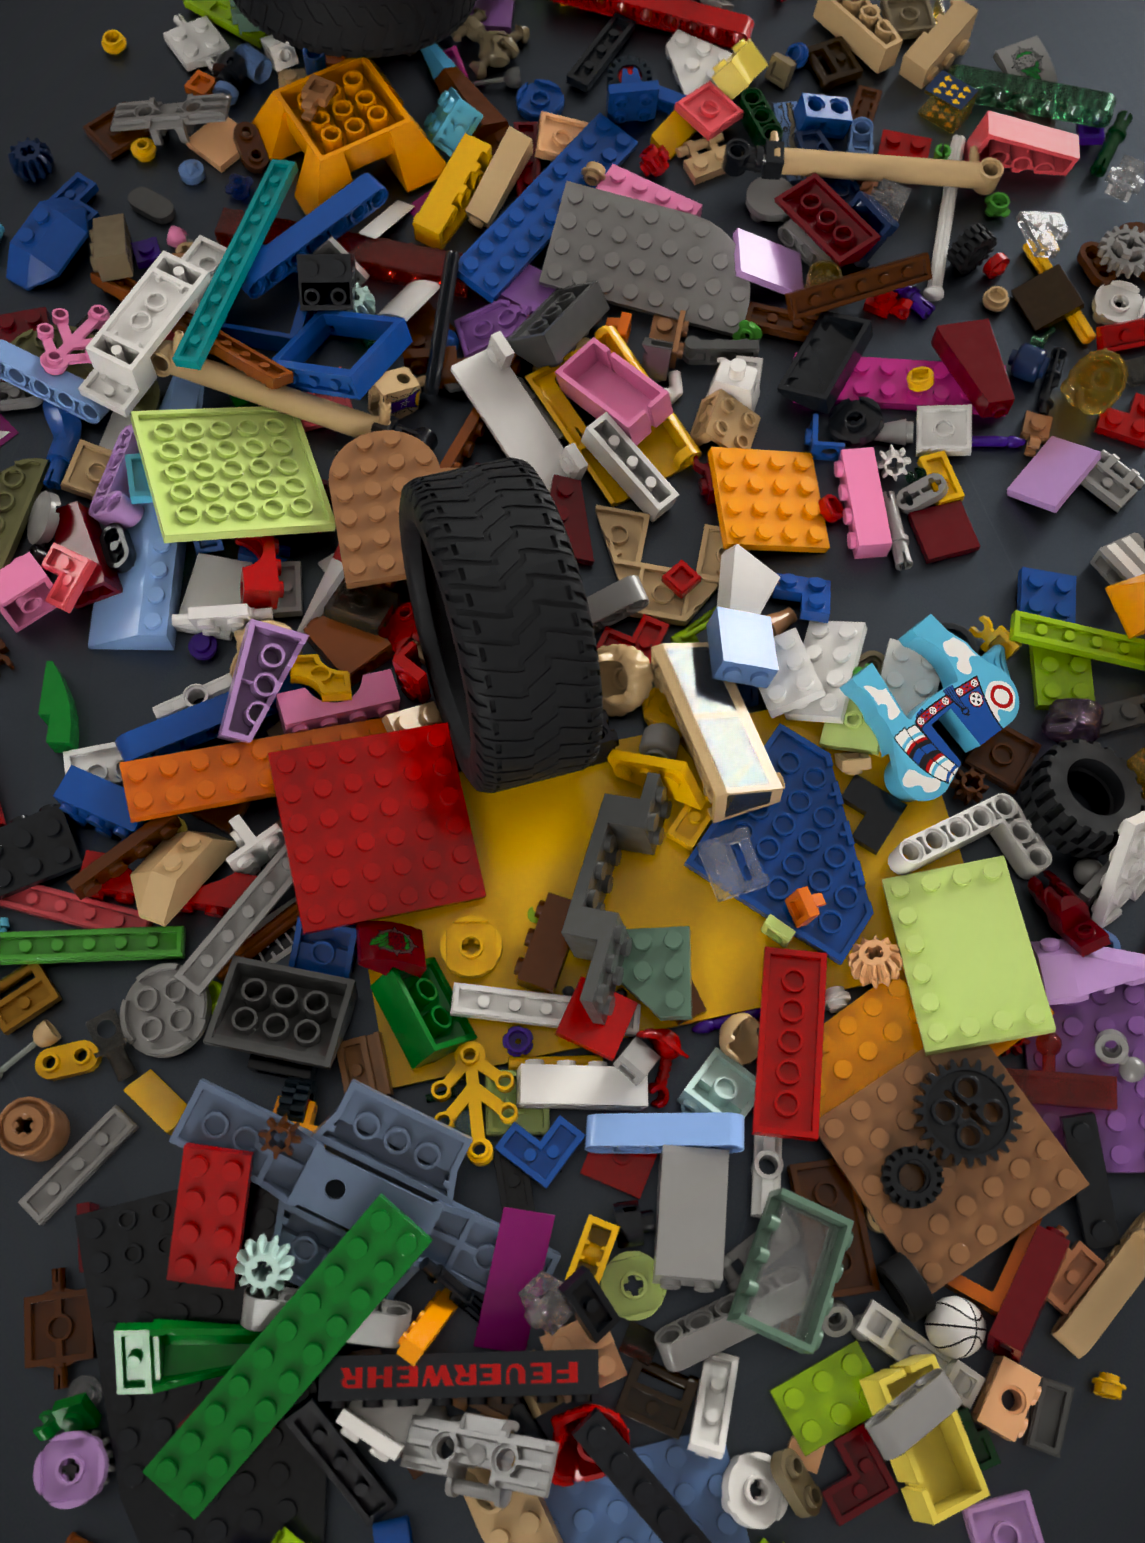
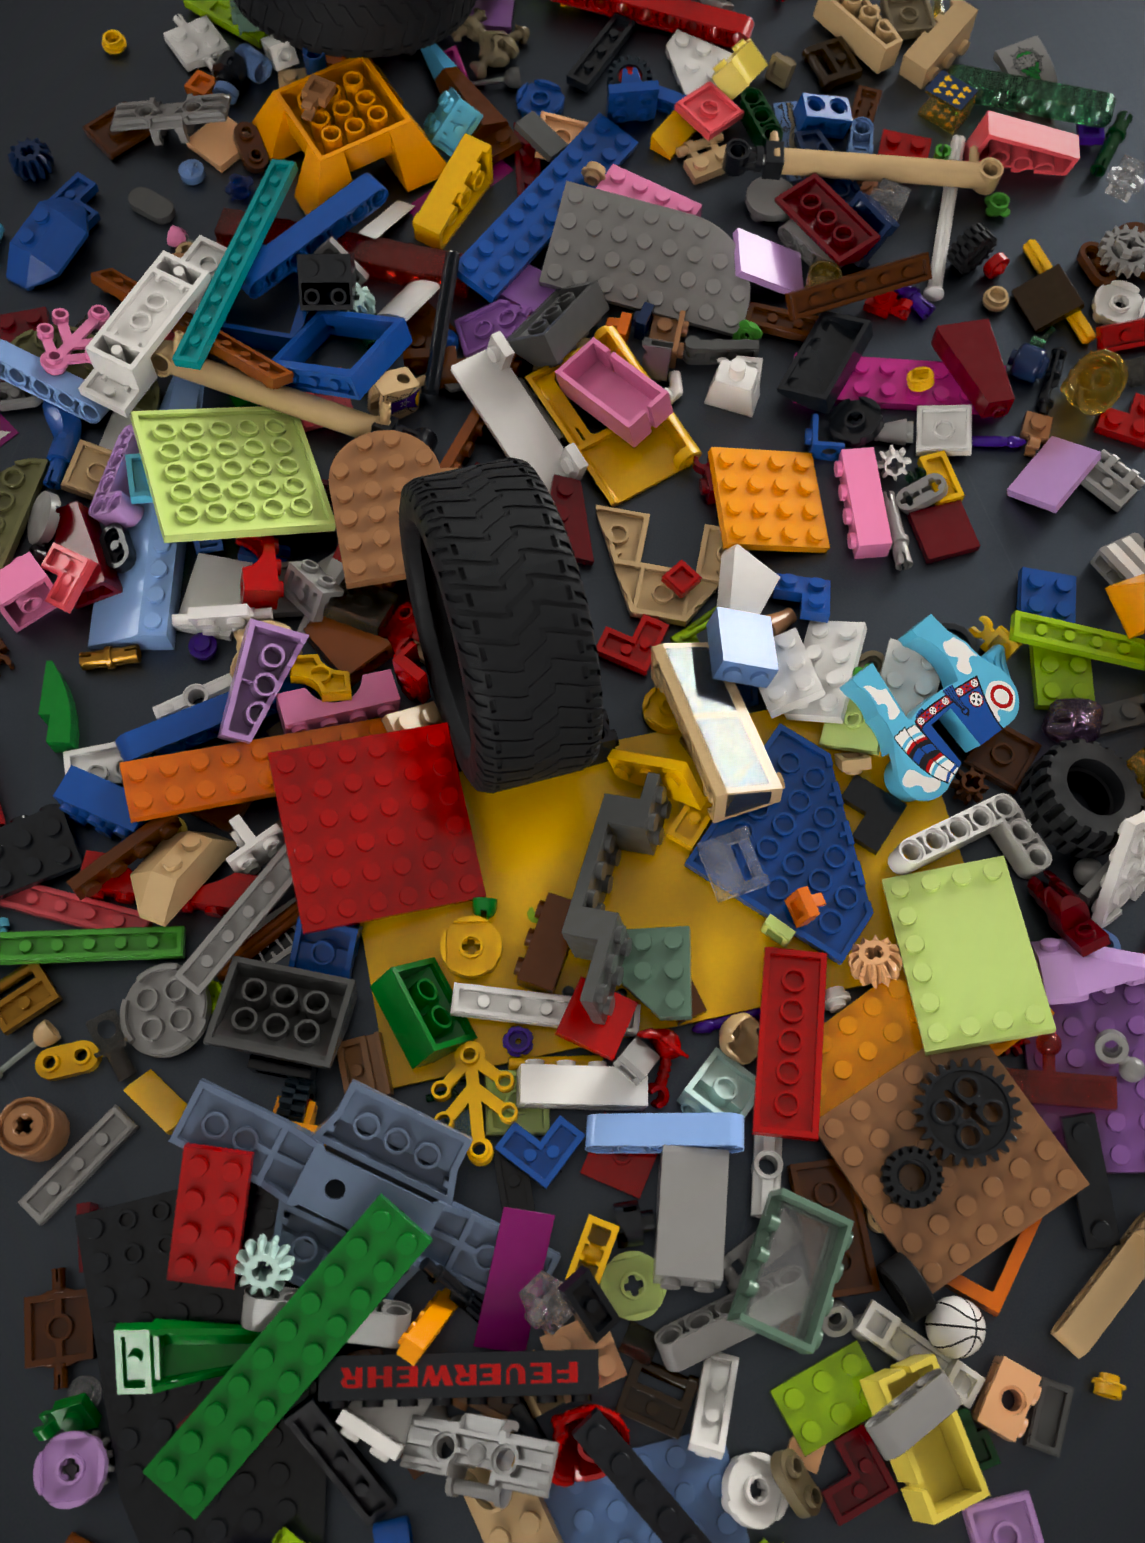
dark tan brick [89,213,133,282] -> none
yellow plate [131,138,157,163] -> none
dark purple plate [131,236,161,270] -> none
reddish brown gear [258,1114,303,1159] -> none
dark red slope [356,920,427,978] -> none
tan slope [465,126,533,229] -> none
white brick [581,412,679,523] -> none
light grey beam [586,575,650,634] -> none
tan piece [597,644,654,717] -> none
red gear [639,144,670,177] -> none
light grey head [639,723,680,760] -> none
tan bracket [690,388,761,449] -> none
blue plate [786,42,809,69] -> none
red tile [818,494,843,523] -> none
dark red slope [986,1225,1071,1364] -> none
clear plate [1015,211,1070,258] -> none
nougat plate [1047,1225,1106,1315] -> none
none -> pearl gold pin [79,644,142,671]
none -> light grey bracket [283,559,344,622]
none -> green hinge [472,897,497,919]
none -> dark grey tile [514,110,568,163]
none -> dark blue plate [631,302,655,341]

